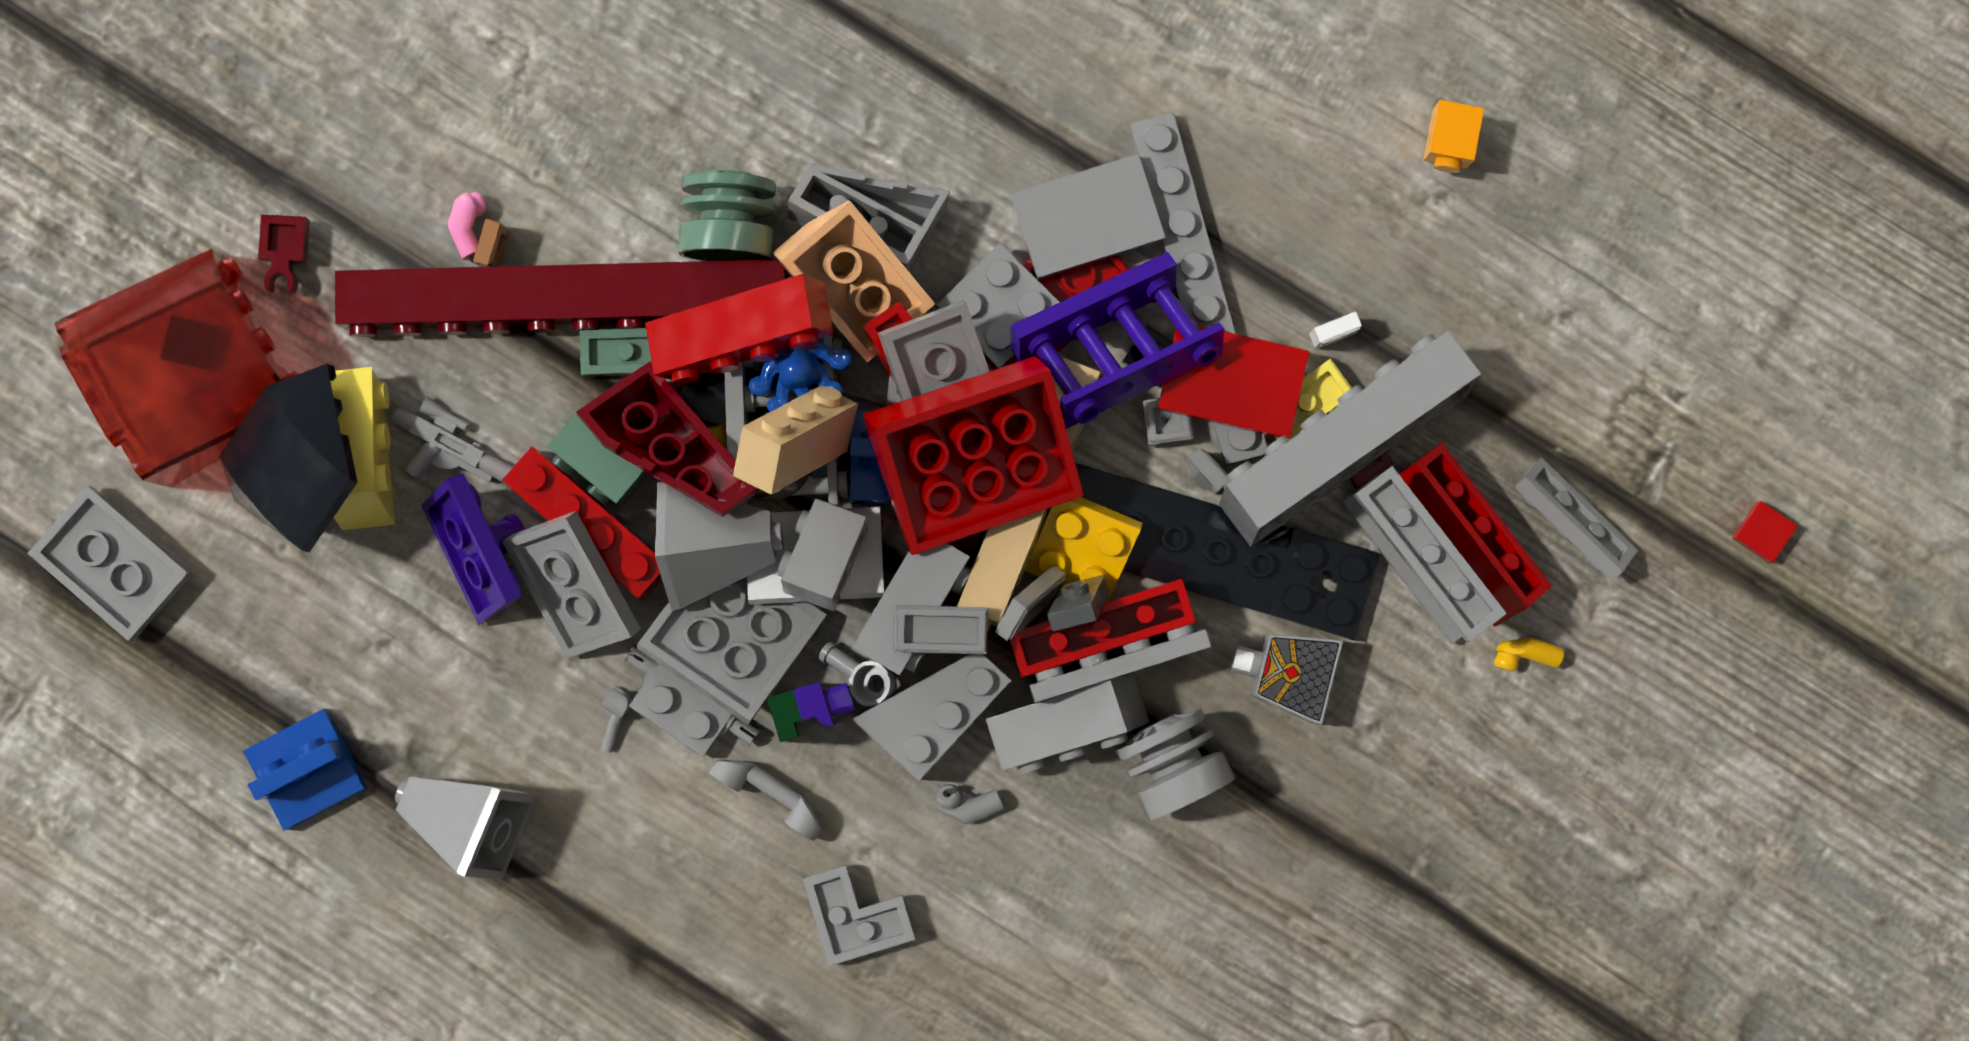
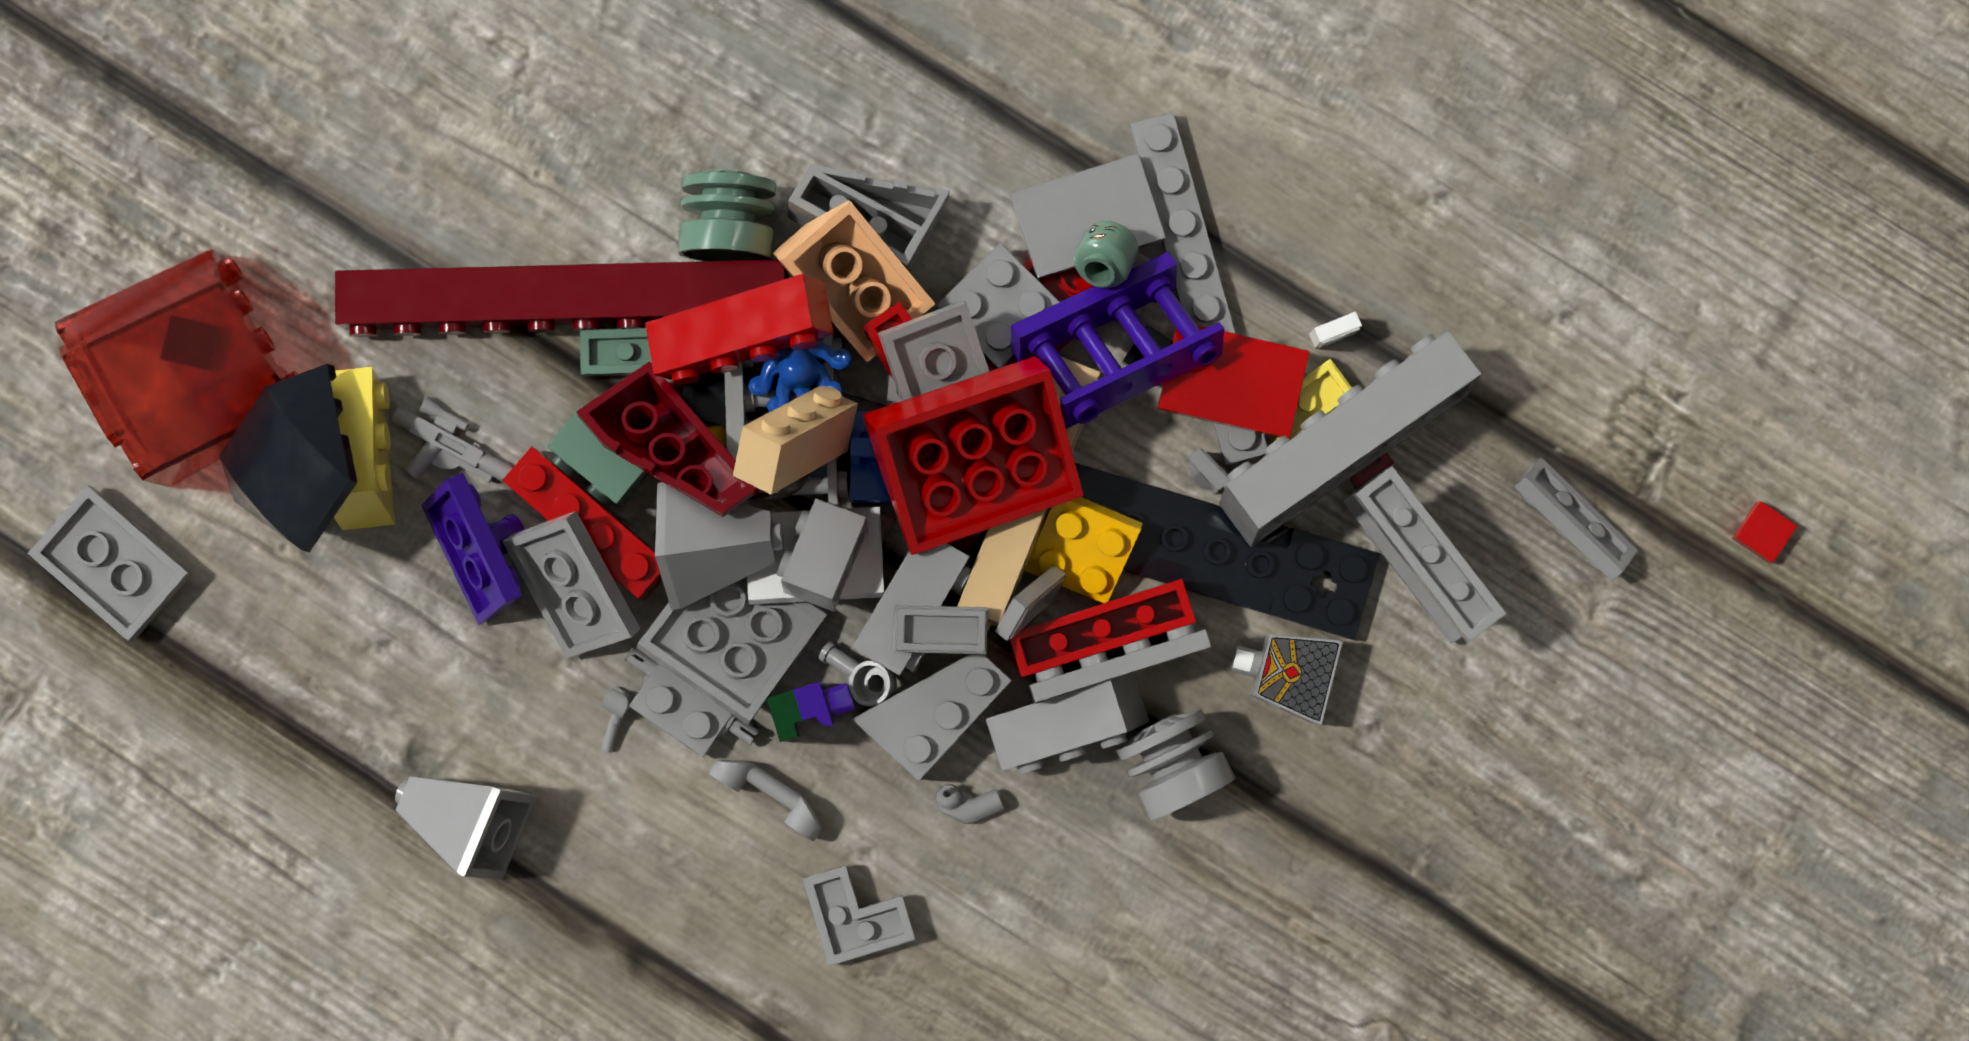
blue bracket [243,709,368,831] -> none
dark red plate [258,214,310,294] -> none
bright pink arm [448,192,487,260] -> none
medium nougat tile [473,219,509,267] -> none
dark grey plate [1047,574,1110,631] -> none
light grey tile [1142,398,1193,446] -> none
red brick [1398,442,1552,627] -> none
light orange brick [1423,100,1484,173] -> none
yellow arm [1494,637,1564,672] -> none
none -> sand green head [1074,221,1139,288]

